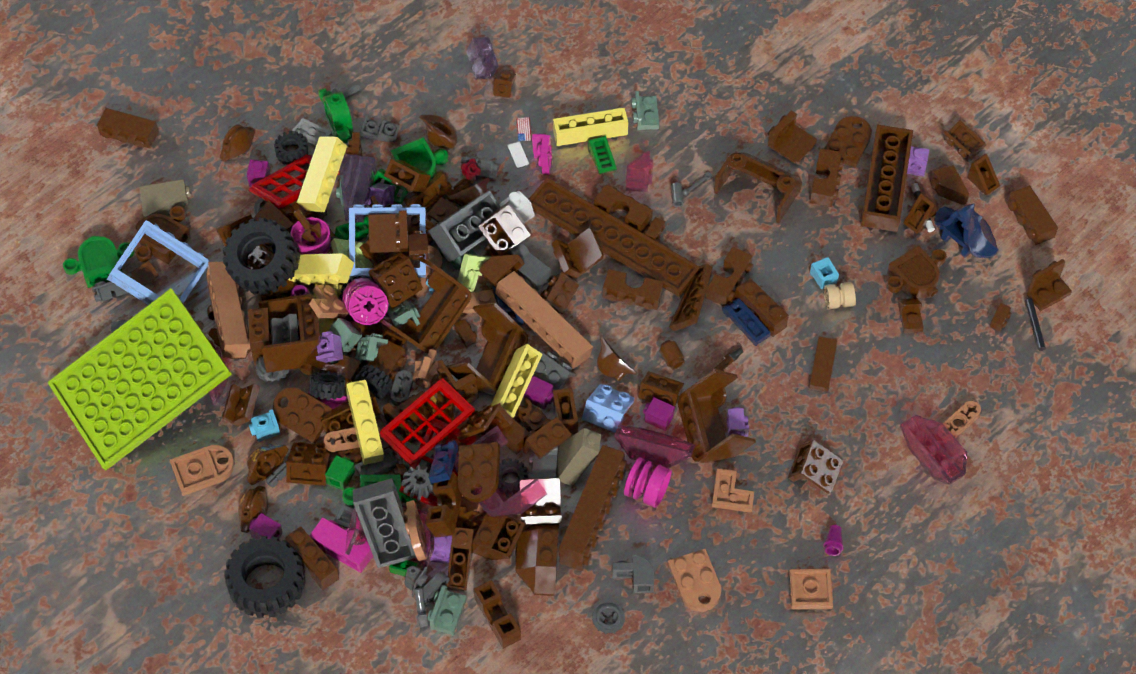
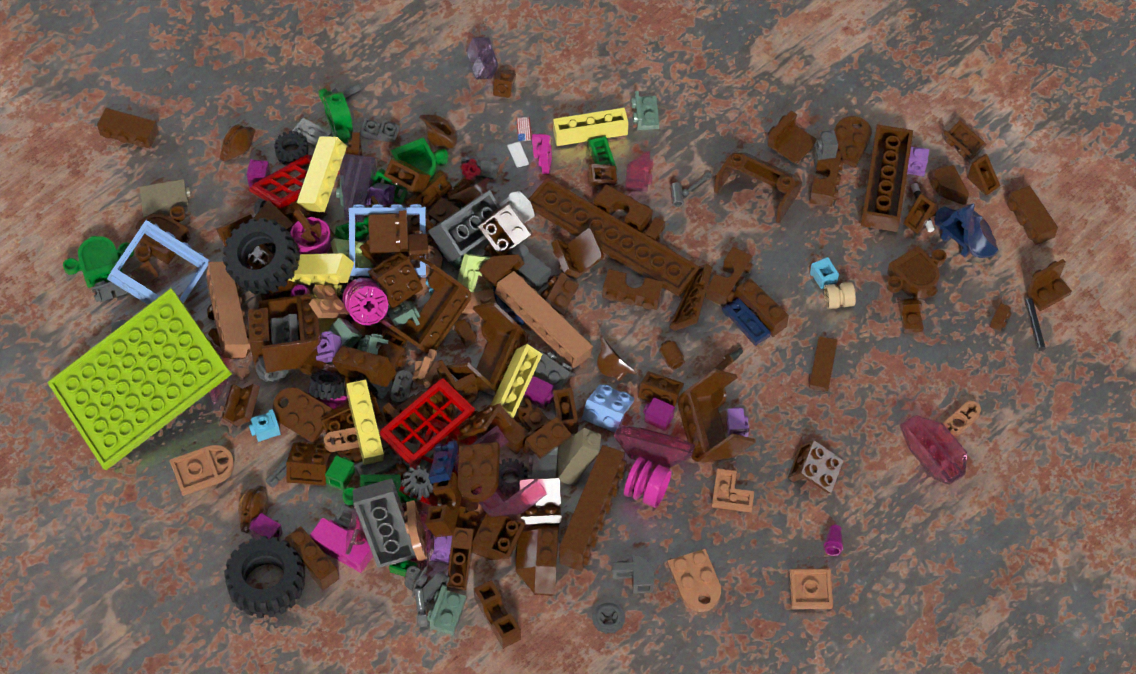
reddish brown hat [247,444,289,486] -> none
none -> reddish brown arch [332,346,396,387]
none -> reddish brown slope [587,164,617,187]
none -> dark grey brick [814,130,838,160]

